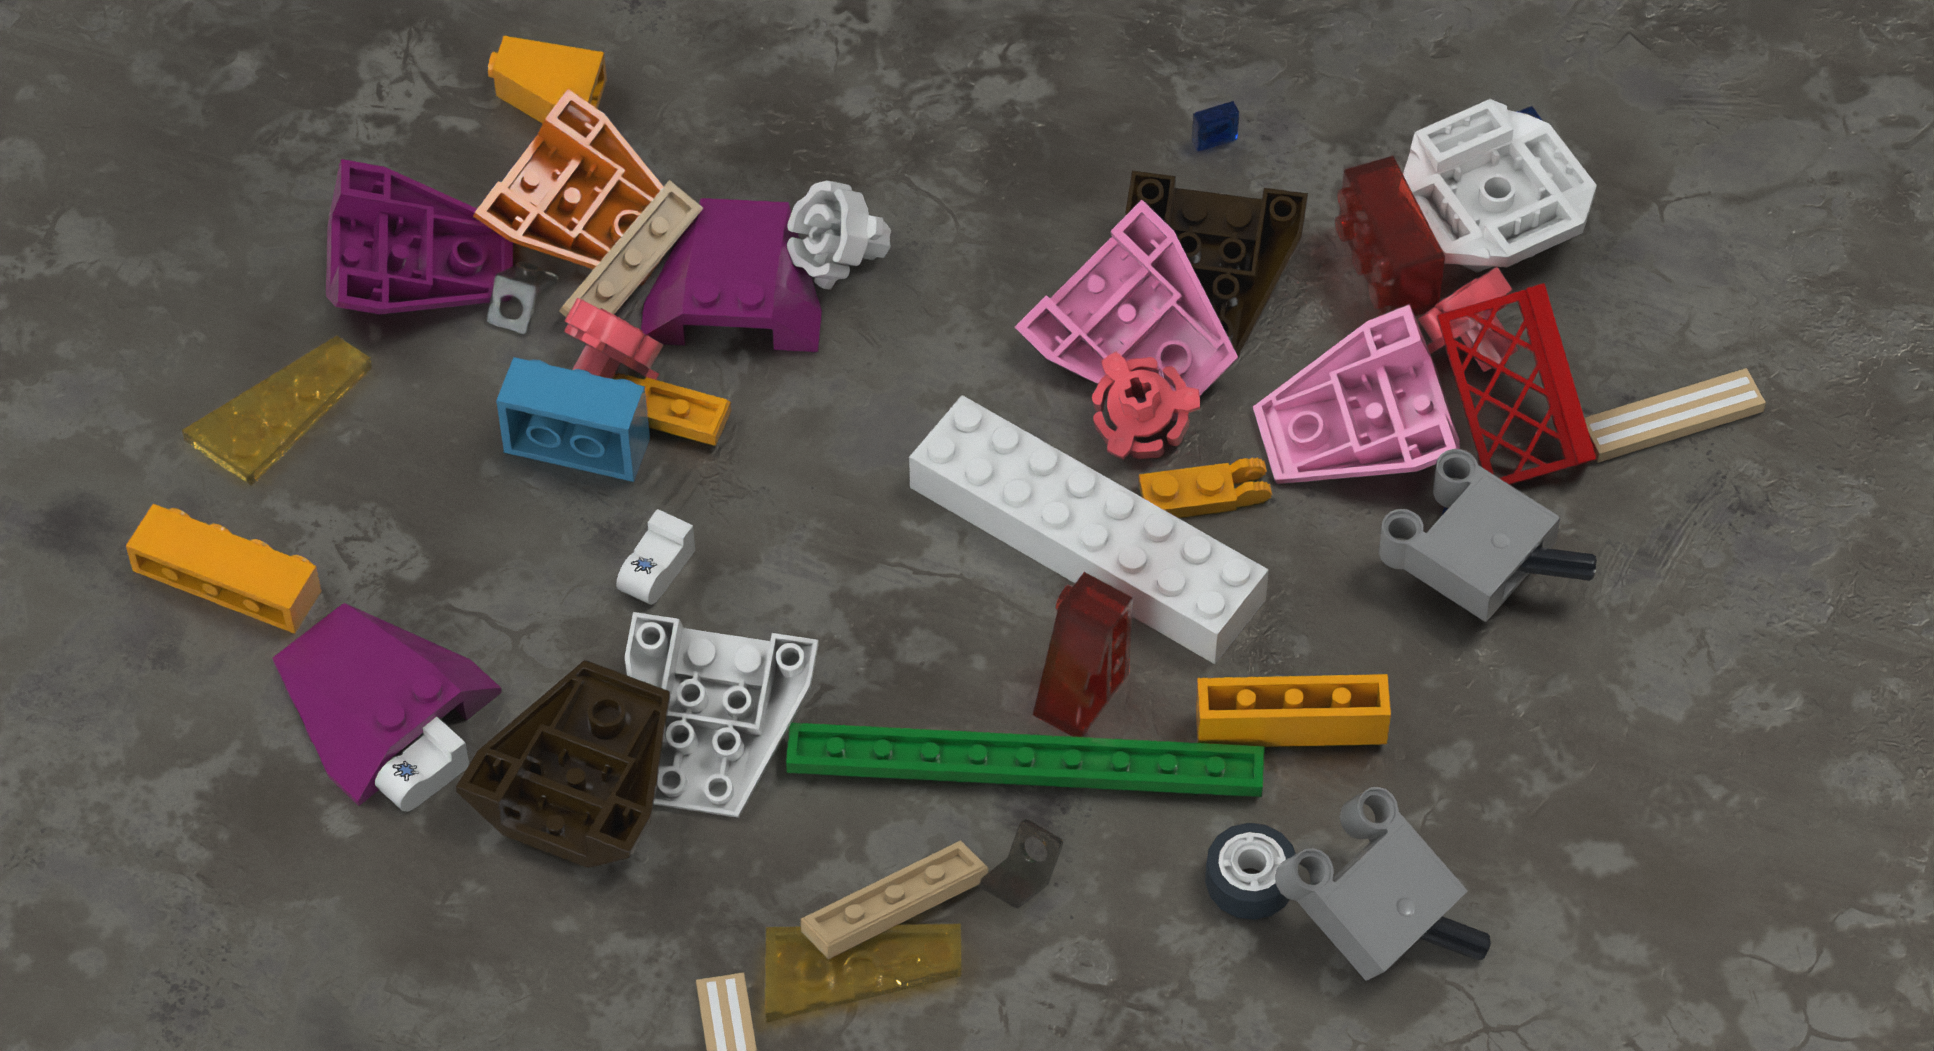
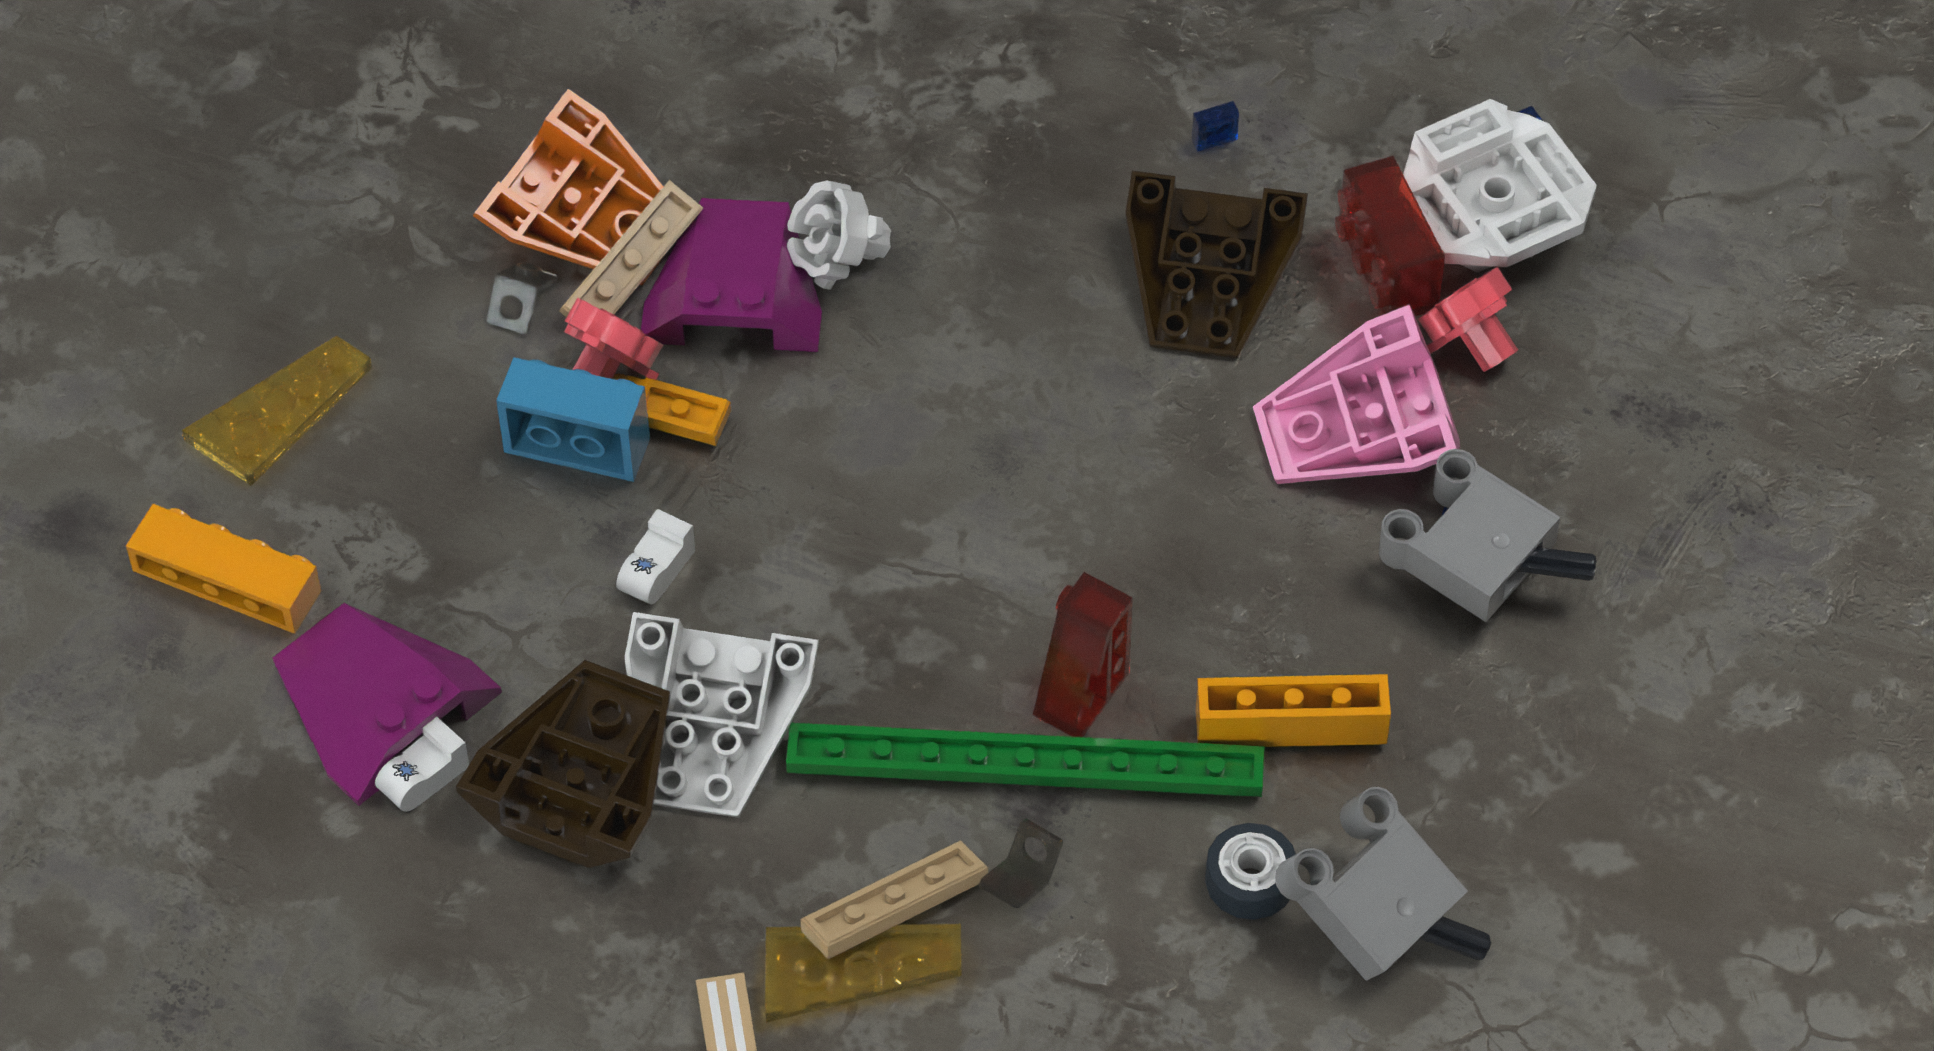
magenta wedge [326,159,513,314] -> none
light orange slope [488,36,607,124] -> none
white brick [909,395,1269,664] -> none
bright pink wedge [1015,200,1238,422] -> none
coral piece [1092,352,1200,460] -> none
light orange hinge [1138,457,1272,518] -> none
red fence [1436,283,1596,485] -> none
tan tile [1585,368,1766,463] -> none

